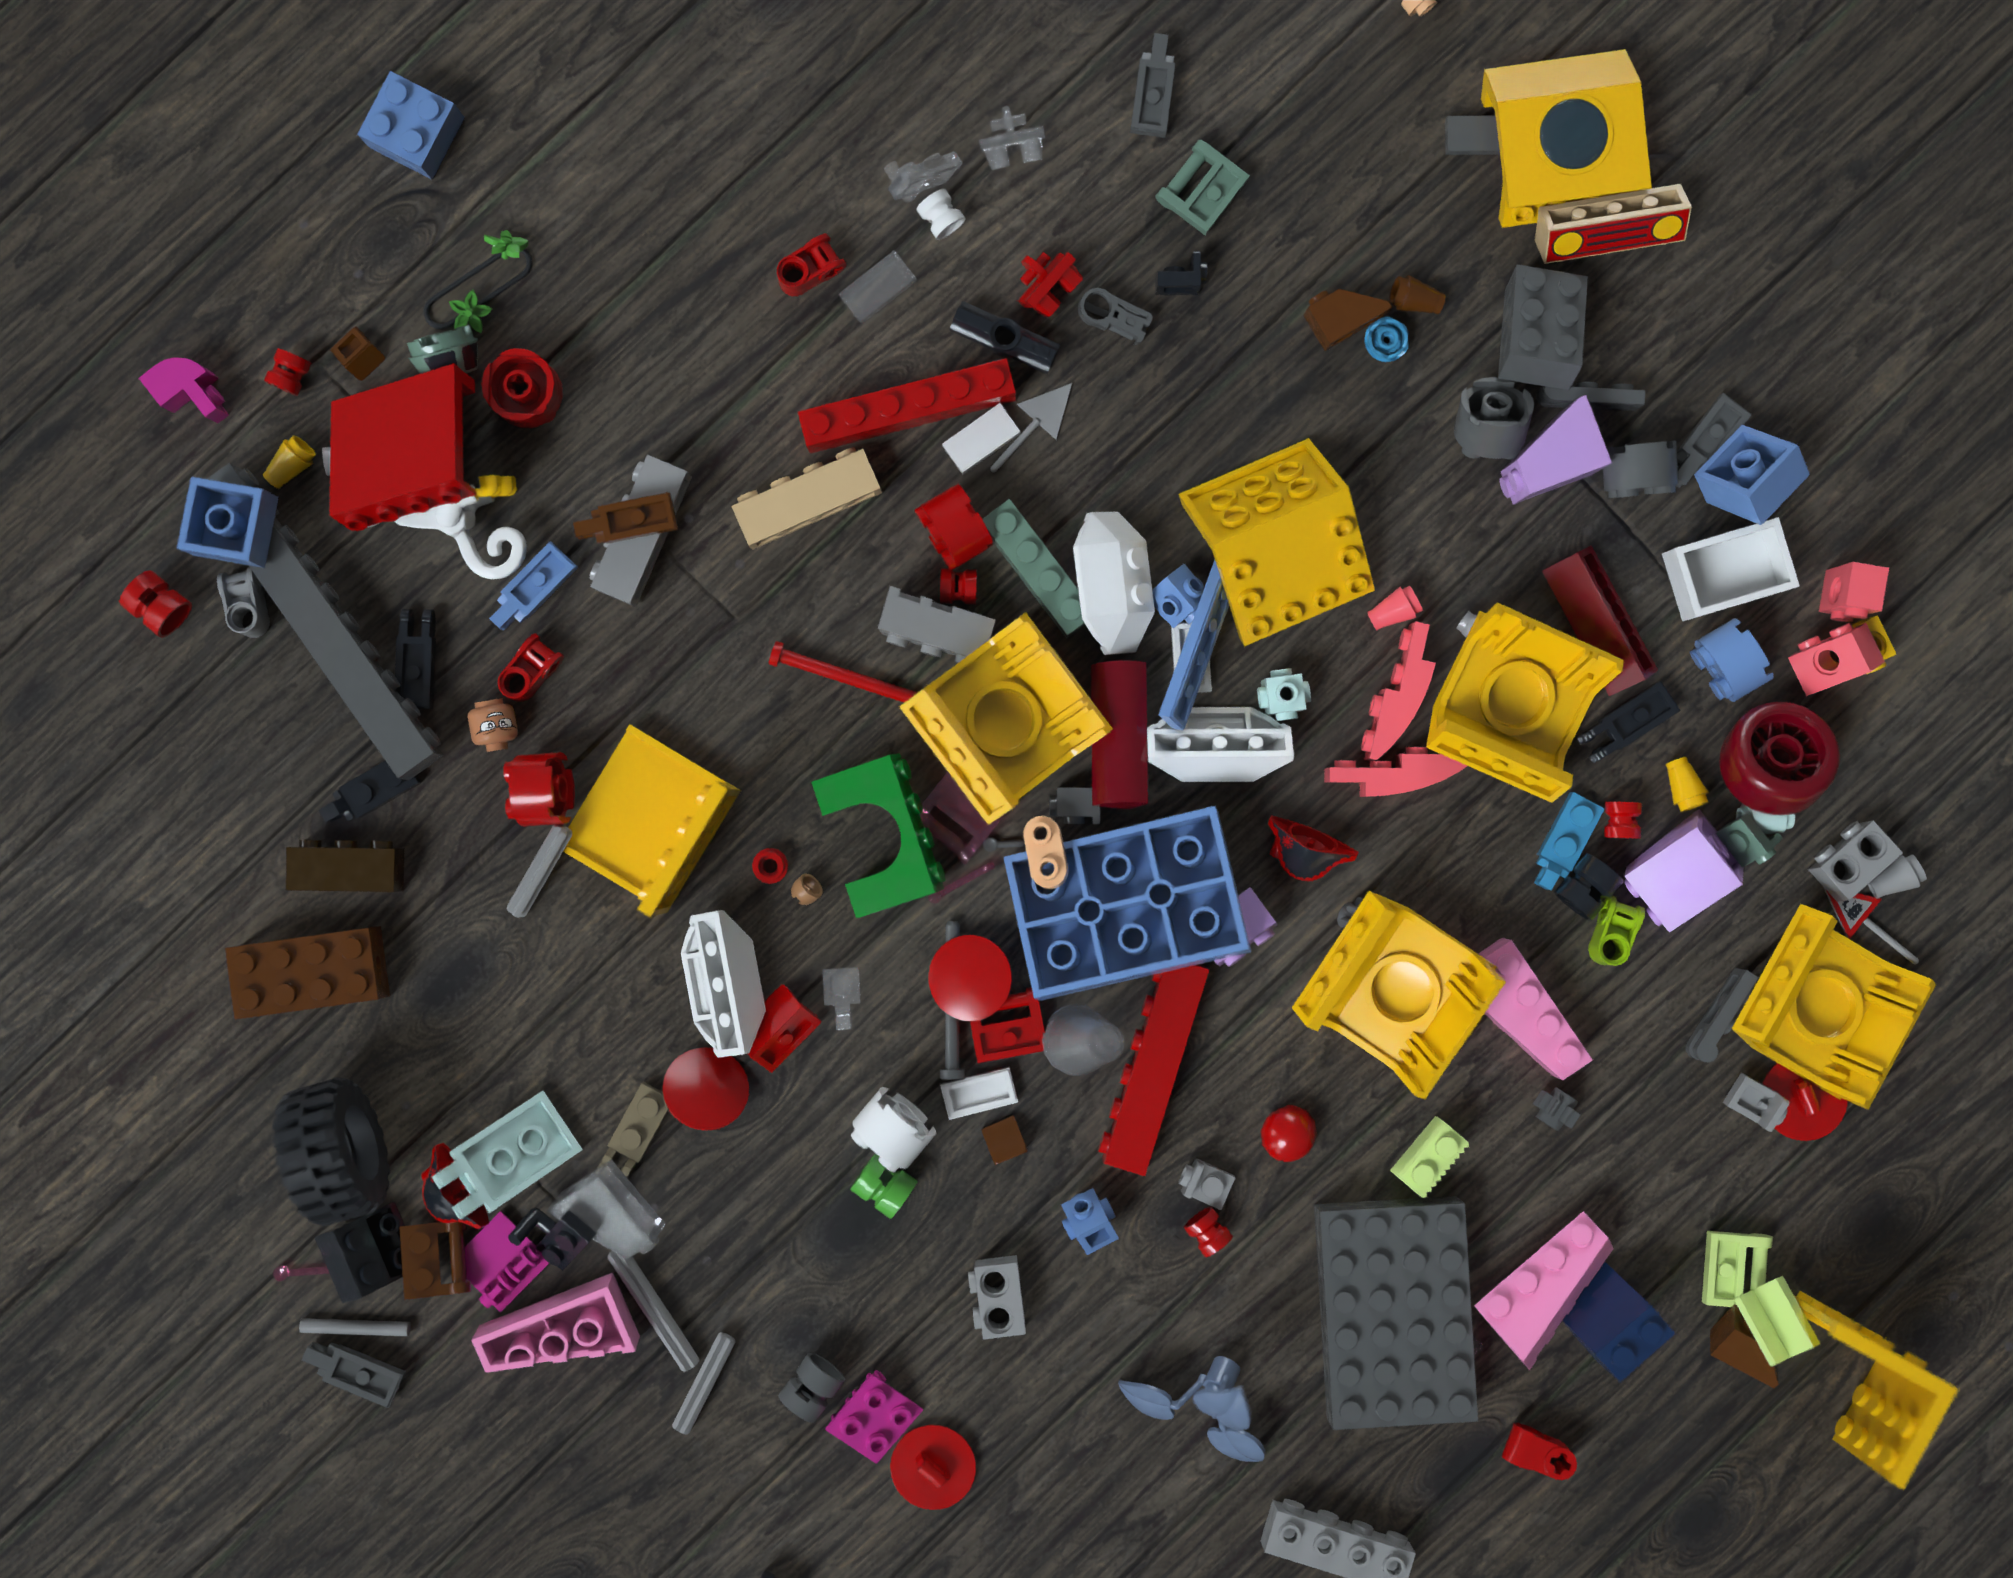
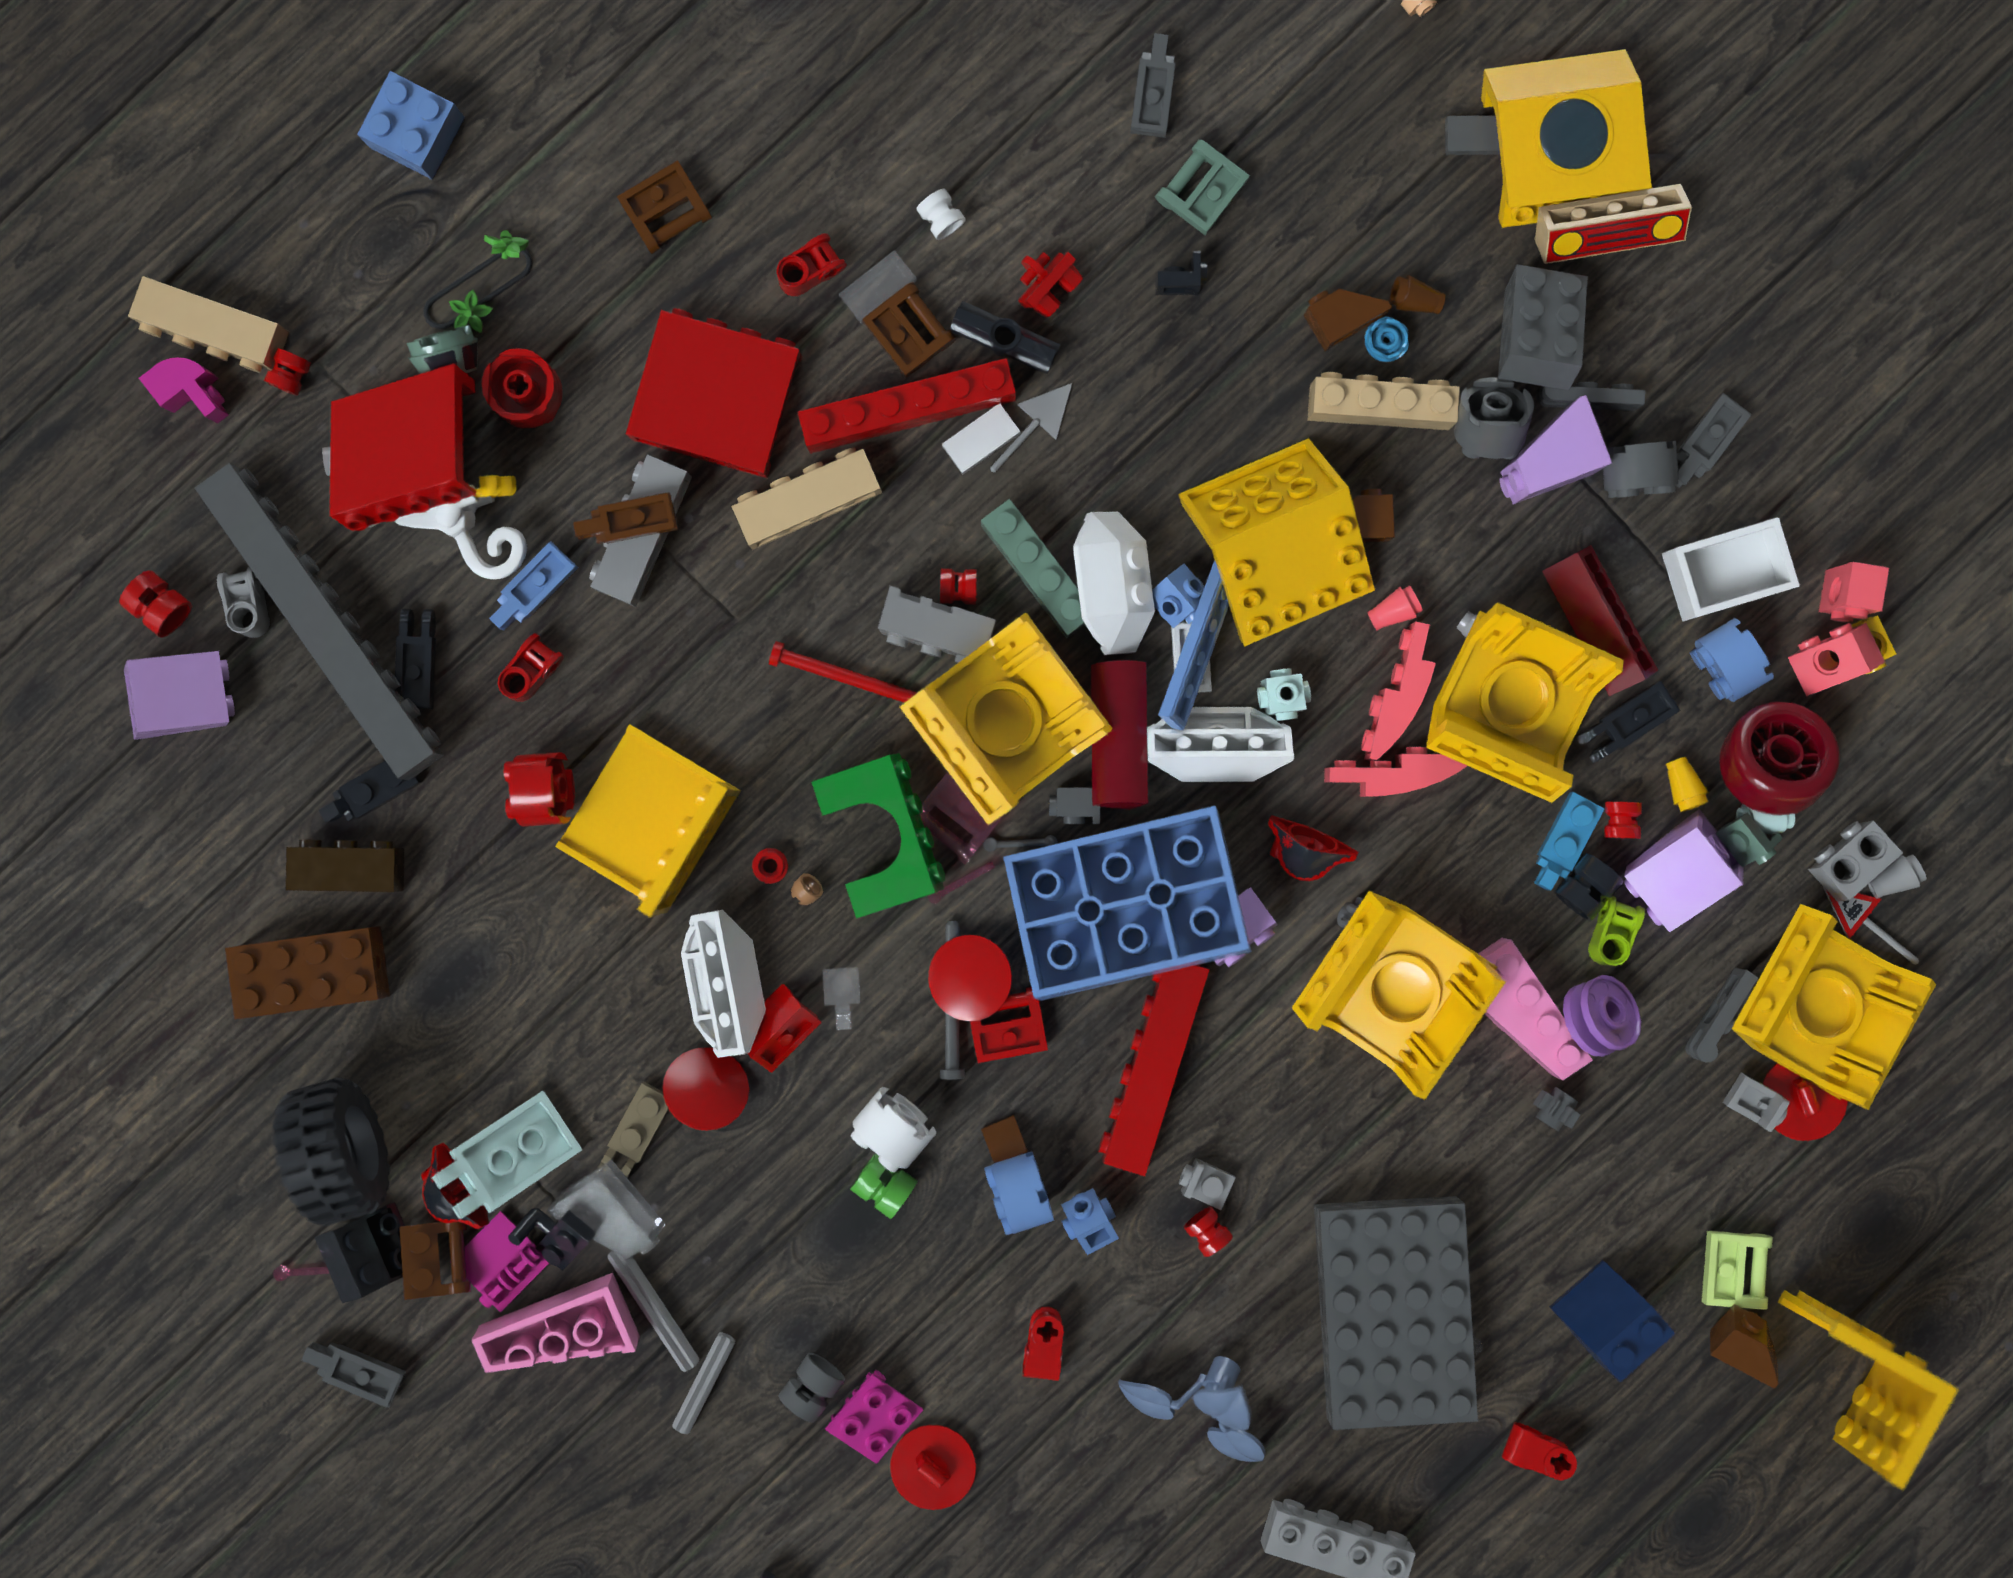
medium blue brick [177,477,279,568] -> none
yellow cone [263,435,316,489] -> none
light grey bar [299,1318,411,1336] -> none
reddish brown slope [330,326,385,381] -> none
nougat head [468,698,518,752] -> none
light grey axle [507,824,572,918] -> none
clear plate [884,151,963,203] -> none
red brick [914,484,993,570] -> none
white tile [940,1067,1018,1120] -> none
light grey brick [968,1255,1026,1340] -> none
clear hips [978,106,1045,170] -> none
light nougat plate [1023,816,1068,889] -> none
clear cone [1042,1004,1124,1076] -> none
dark grey piece [1078,288,1152,345] -> none
red hair [1260,1105,1317,1162] -> none
yellowish green brick [1390,1116,1469,1198] -> none
bright pink wedge [1474,1211,1614,1370] -> none
medium blue brick [1694,425,1810,525] -> none
yellowish green panel [1734,1276,1820,1366] -> none
none -> lavender slope [124,651,235,740]
none -> tan brick [128,276,289,373]
none -> reddish brown plate [617,160,712,254]
none -> red panel [626,308,802,479]
none -> reddish brown plate [862,282,957,378]
none -> medium blue brick [984,1151,1054,1235]
none -> red piece [1022,1306,1064,1381]
none -> tan brick [1308,372,1460,430]
none -> reddish brown slope [1352,489,1395,543]
none -> medium lavender wheel [1563,975,1641,1057]

